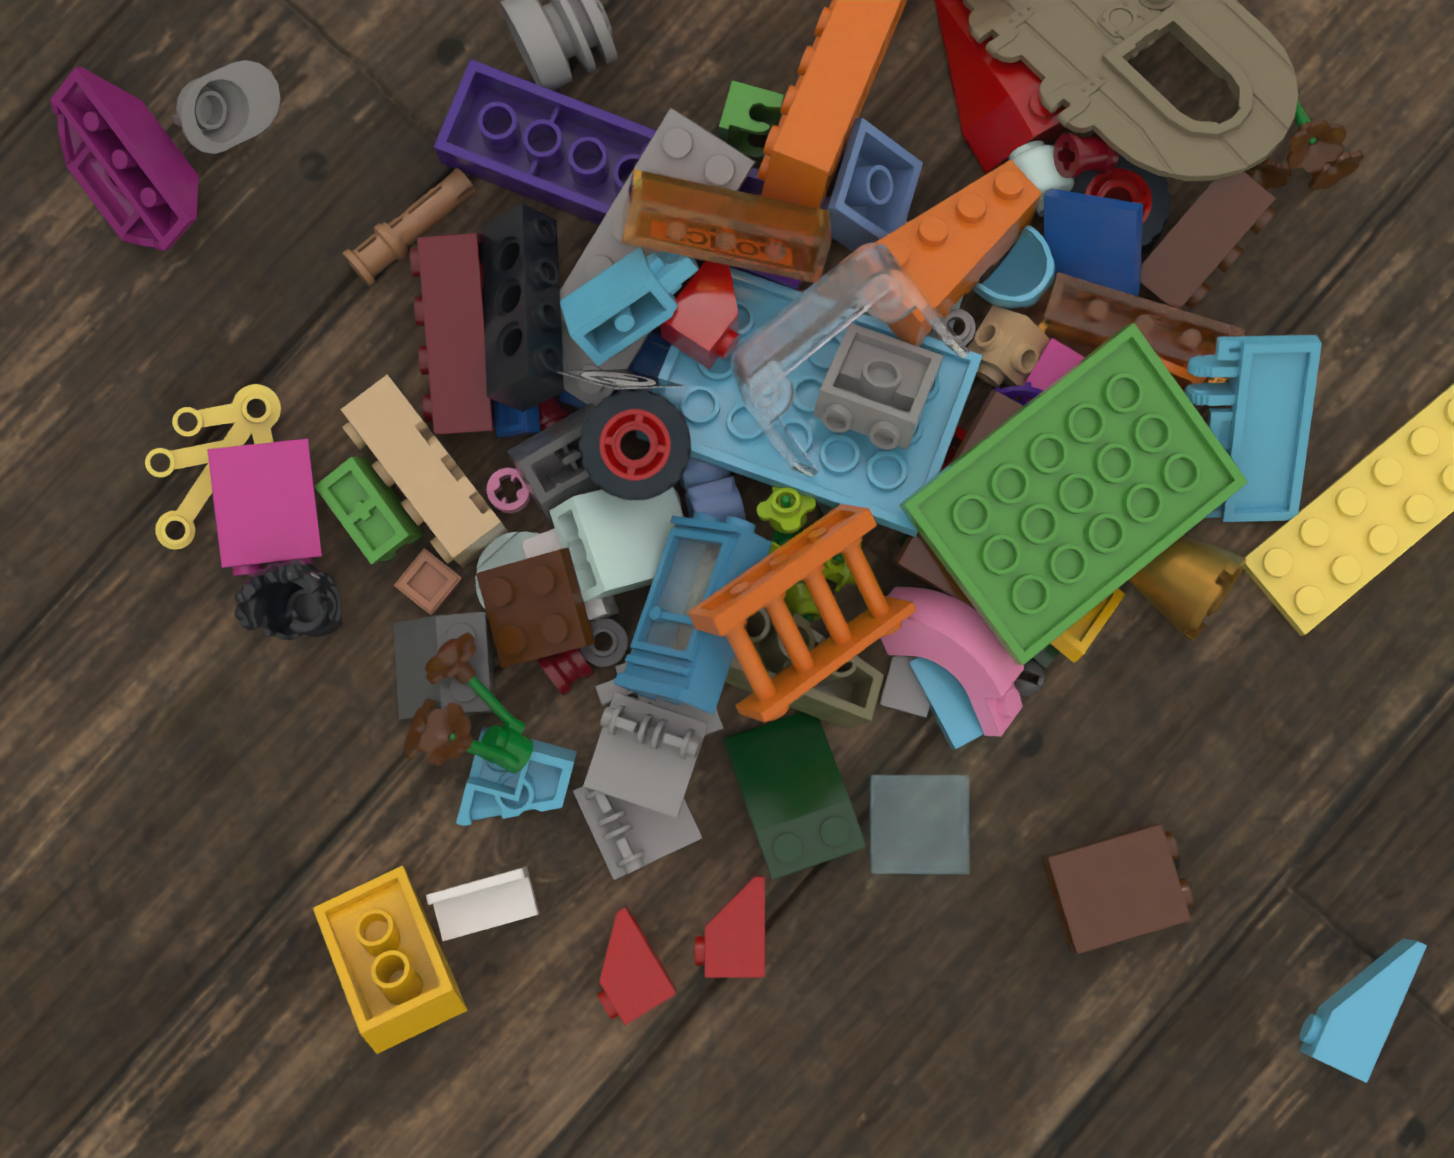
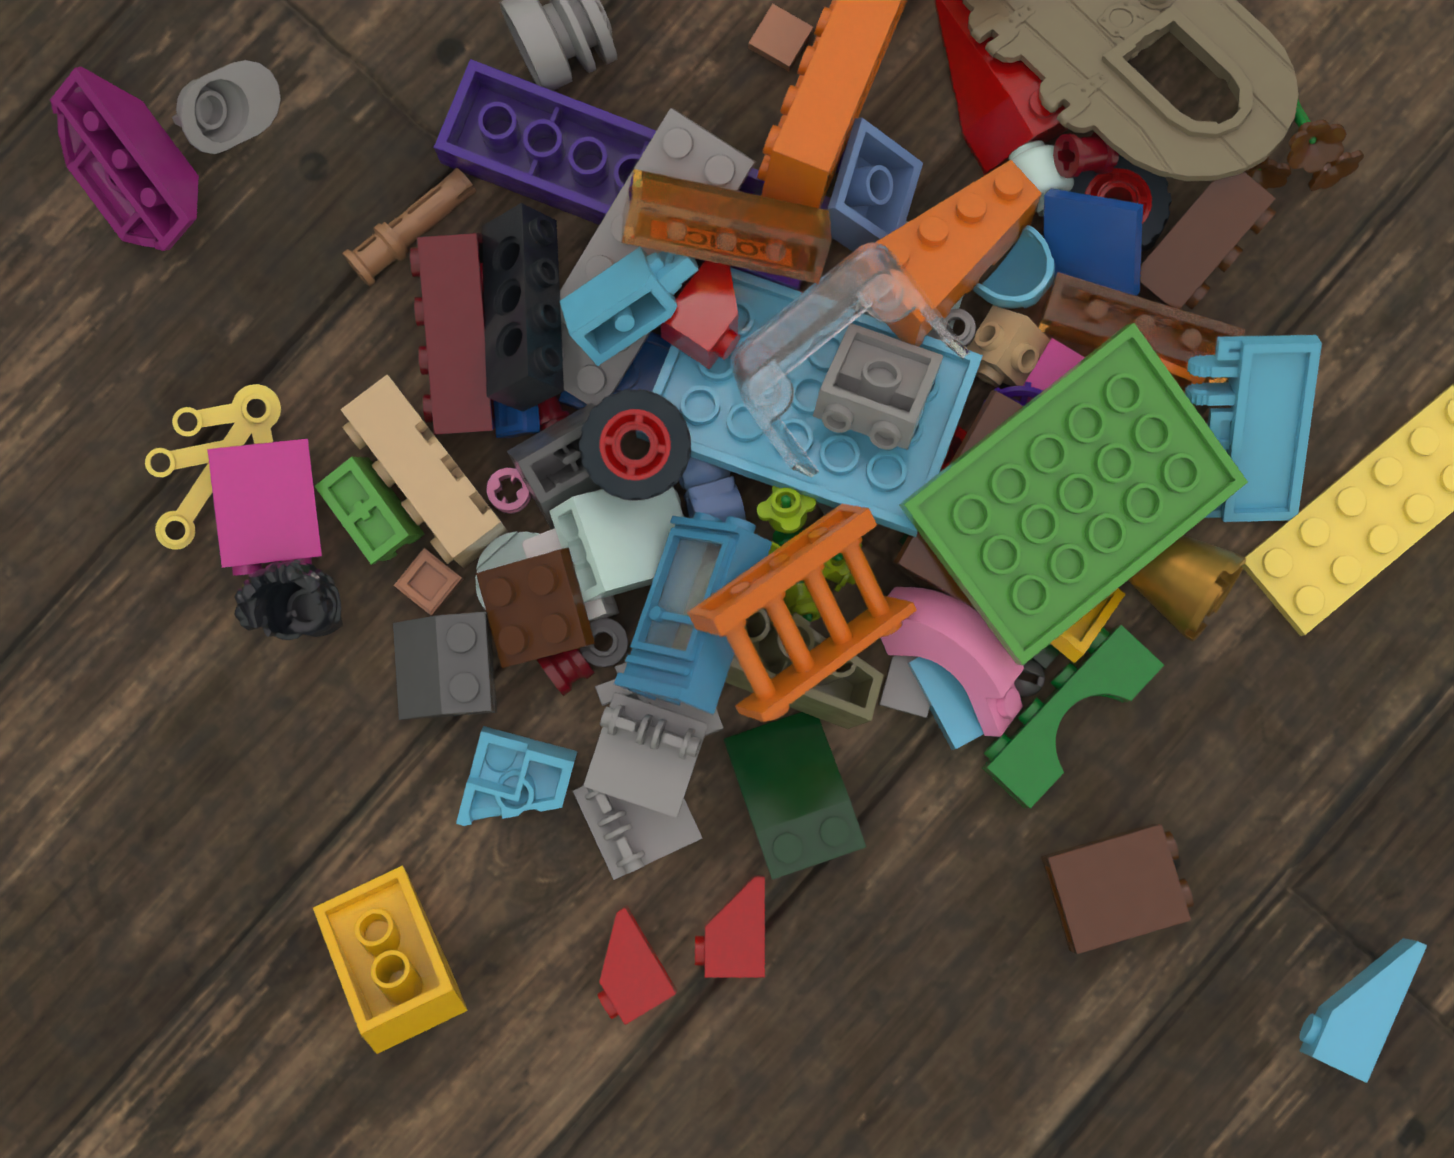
reddish brown plant [404,633,533,773] -> none
white panel [426,866,540,941] -> none
sticker [557,369,685,389] -> none
bright green hinge [719,80,784,159] -> none
clear light blue tile [870,775,969,874] -> none
none -> nougat tile [748,3,813,72]
none -> green arch [981,625,1164,809]

